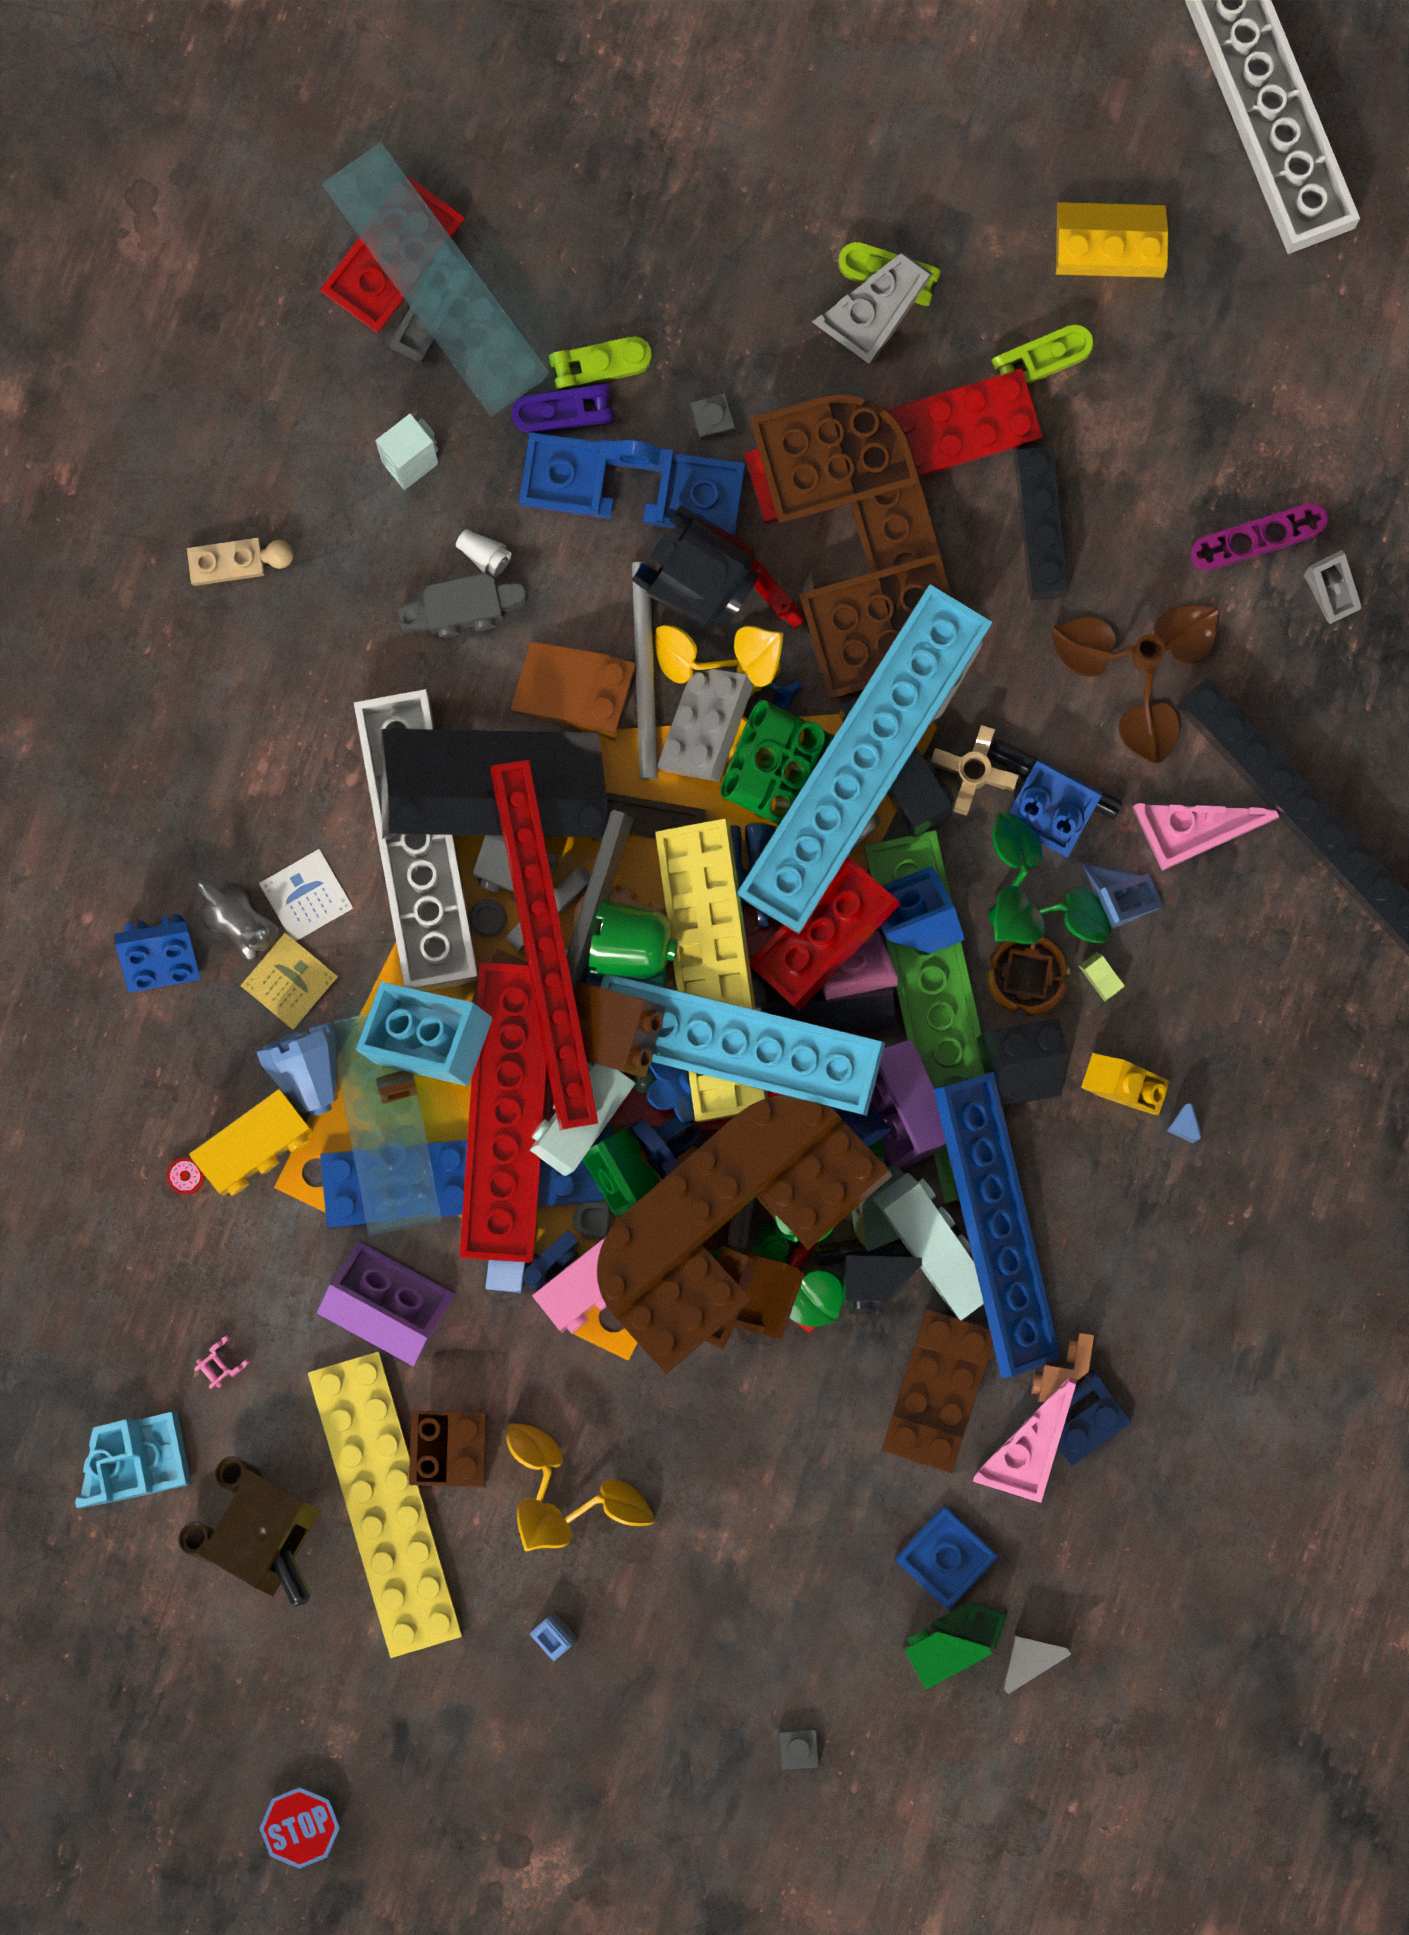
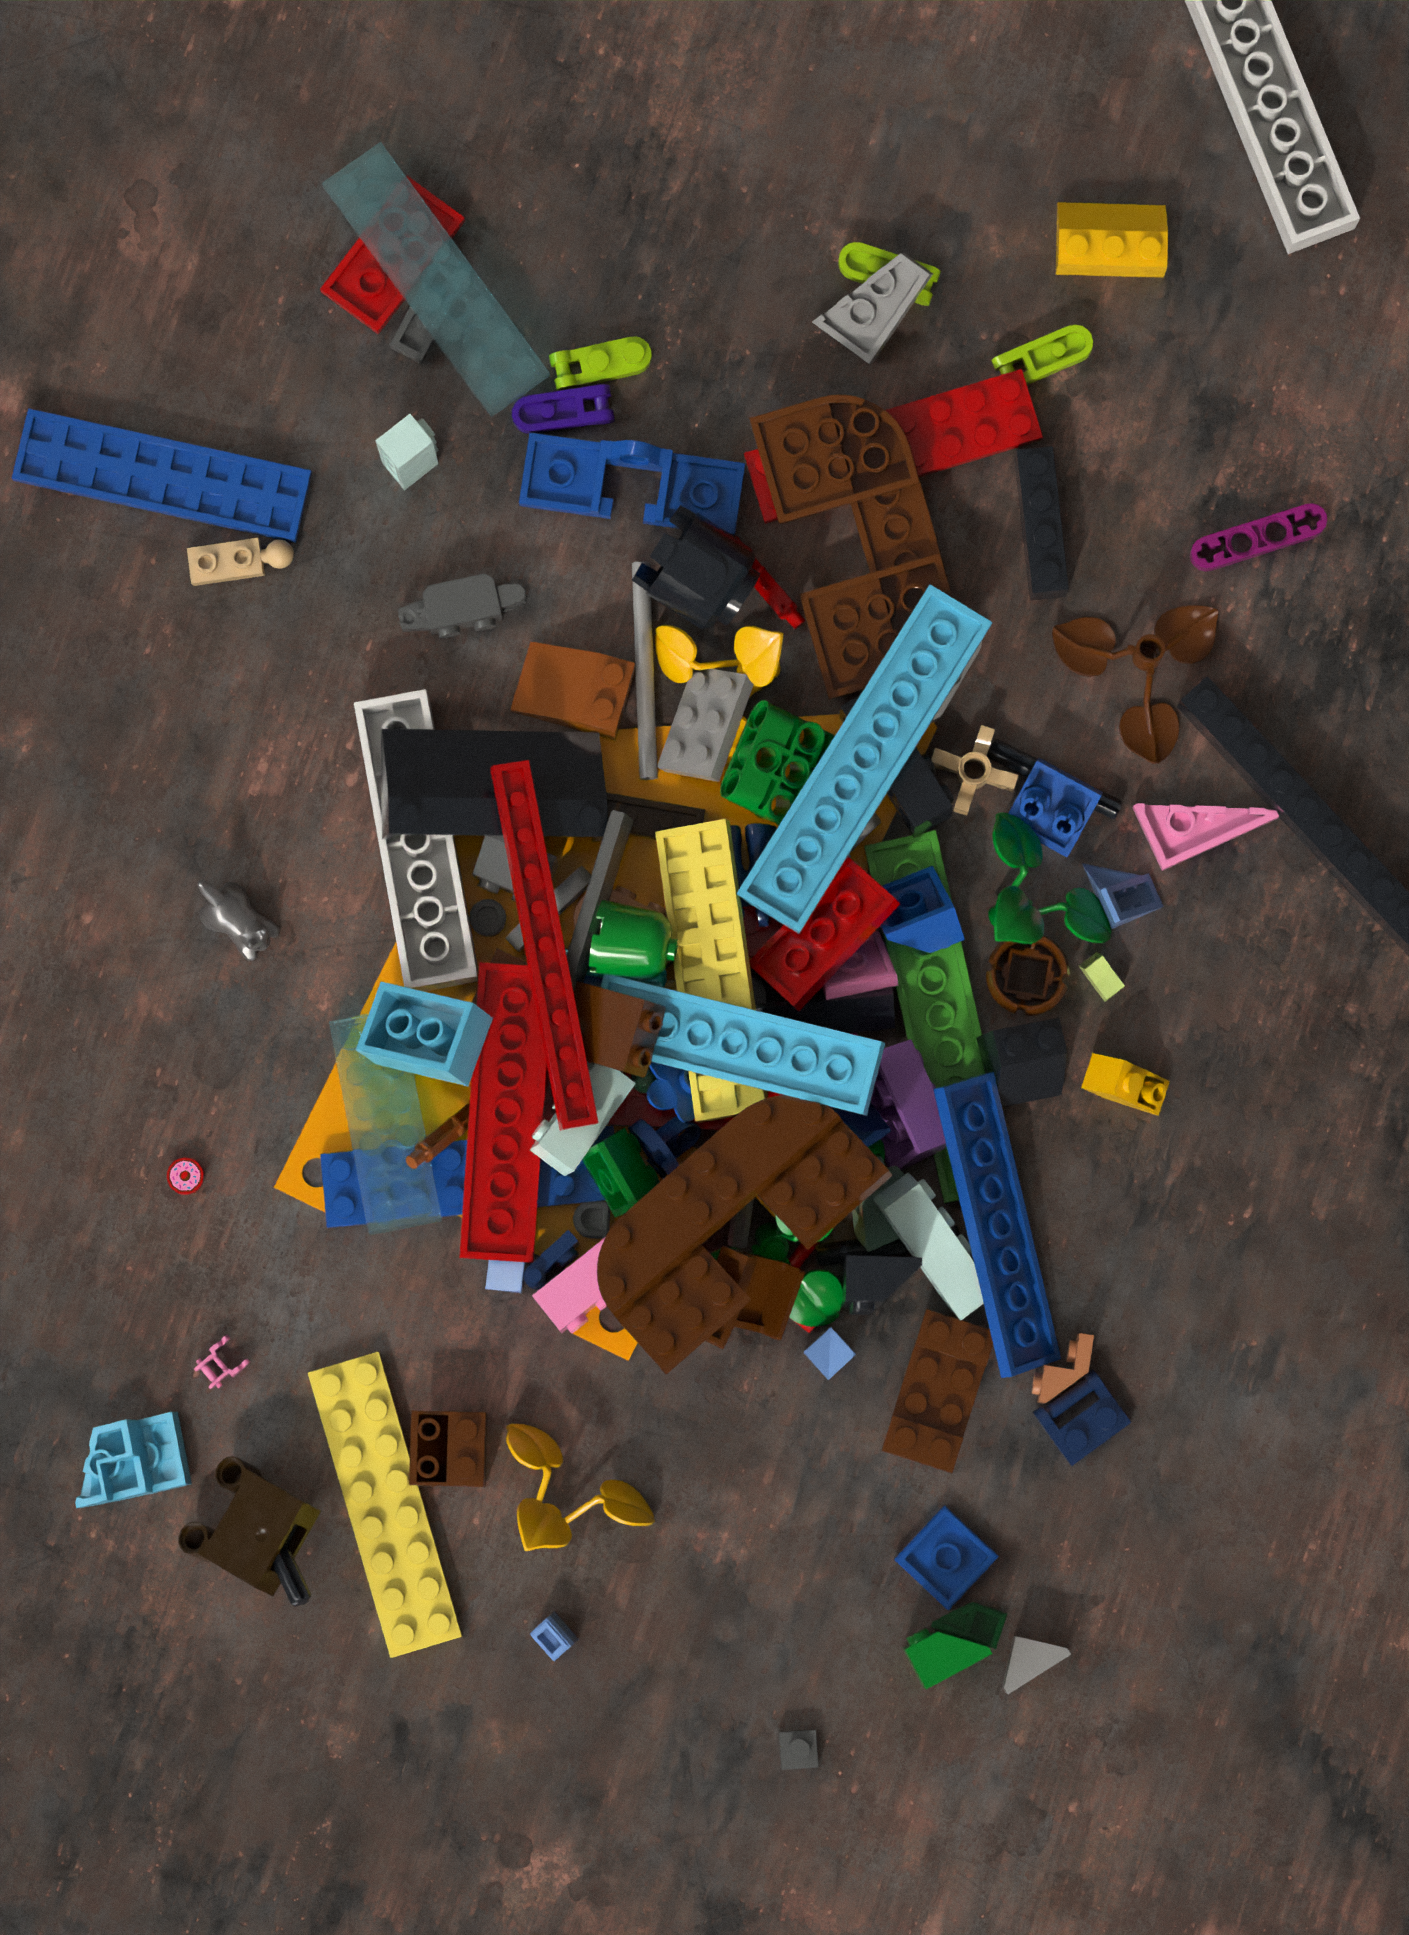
blue plate [114,914,201,993] -> none
yellow slope [189,1089,313,1196] -> none
clear yellow sticker [240,933,338,1030] -> none
medium blue cone [256,1023,338,1117] -> none
white sticker [259,849,353,941] -> none
piece [259,1787,340,1869] -> none
medium lavender slope [317,1241,455,1367] -> none
reddish brown slope [376,1071,418,1104] -> none
white cone [456,529,512,577] -> none
dark grey plate [690,393,735,440] -> none
blue piece [754,679,802,711] -> none
bright pink wing [973,1377,1077,1503] -> none
medium blue slope [1166,1103,1202,1143] -> none
light grey slope [1304,550,1362,624] -> none
none -> blue plate [12,408,312,543]
none -> dark orange piece [406,1101,470,1169]
none -> medium blue slope [803,1327,856,1380]

